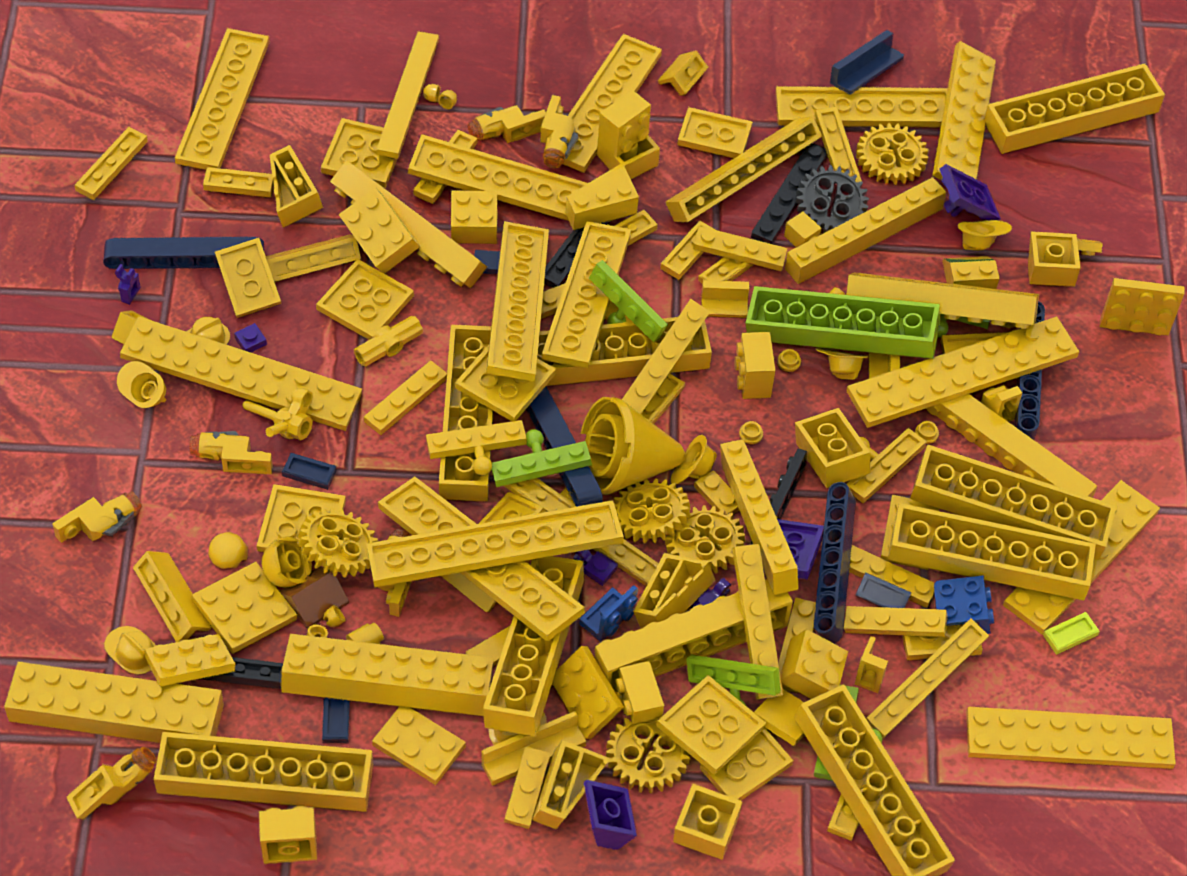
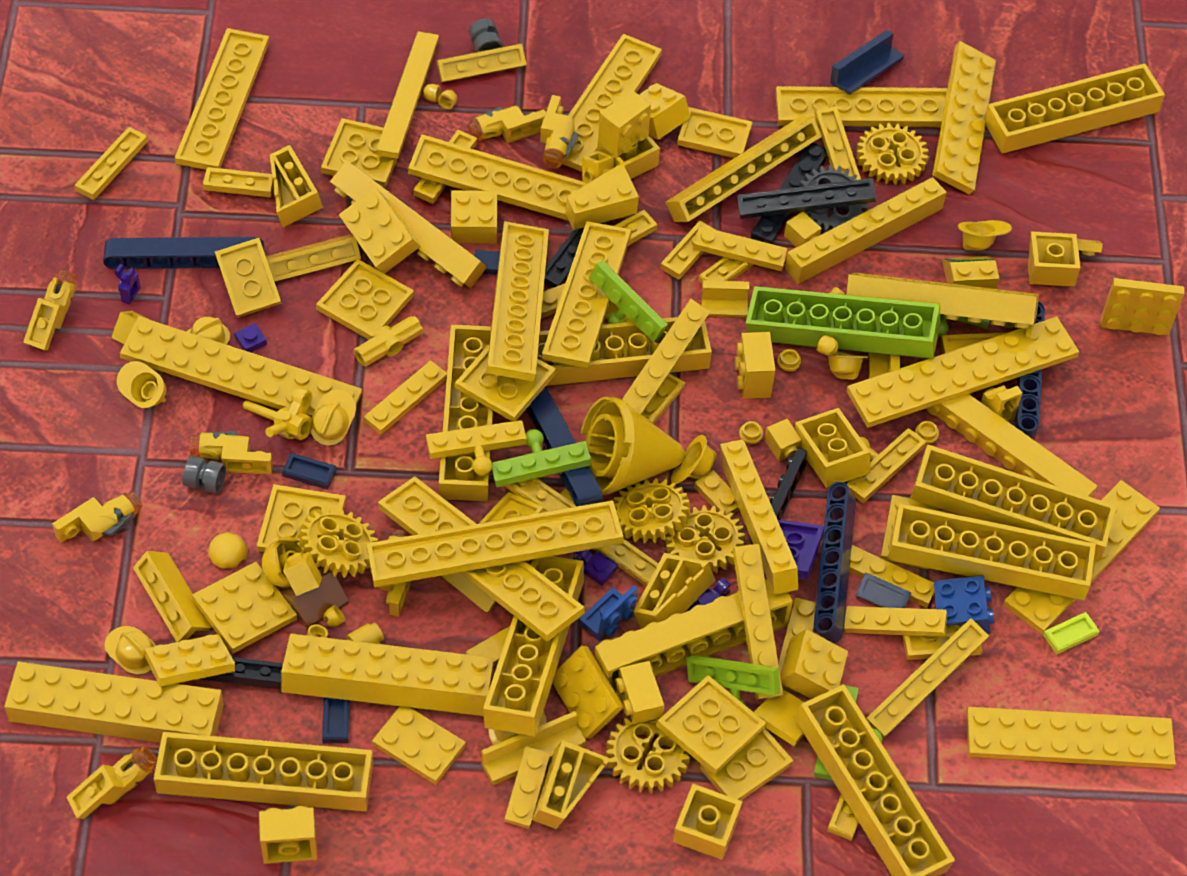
dark purple slope [584,780,637,850] -> none
yellow panel [658,50,708,95] -> none
yellow panel [855,636,888,694] -> none
dark purple plate [939,164,1001,221] -> none
none -> yellow plate [23,269,77,351]
none -> dark grey wheel [182,455,226,494]
none -> yellow brick [283,552,322,596]
none -> yellow piece [311,389,356,446]
none -> yellow plate [437,44,527,83]
none -> dark grey wheel [469,19,503,53]
none -> yellow brick [582,150,614,183]
none -> yellow brick [639,83,690,140]
none -> black plate [738,178,876,219]
none -> yellow brick [765,419,802,462]
none -> yellow hinge [817,335,839,356]

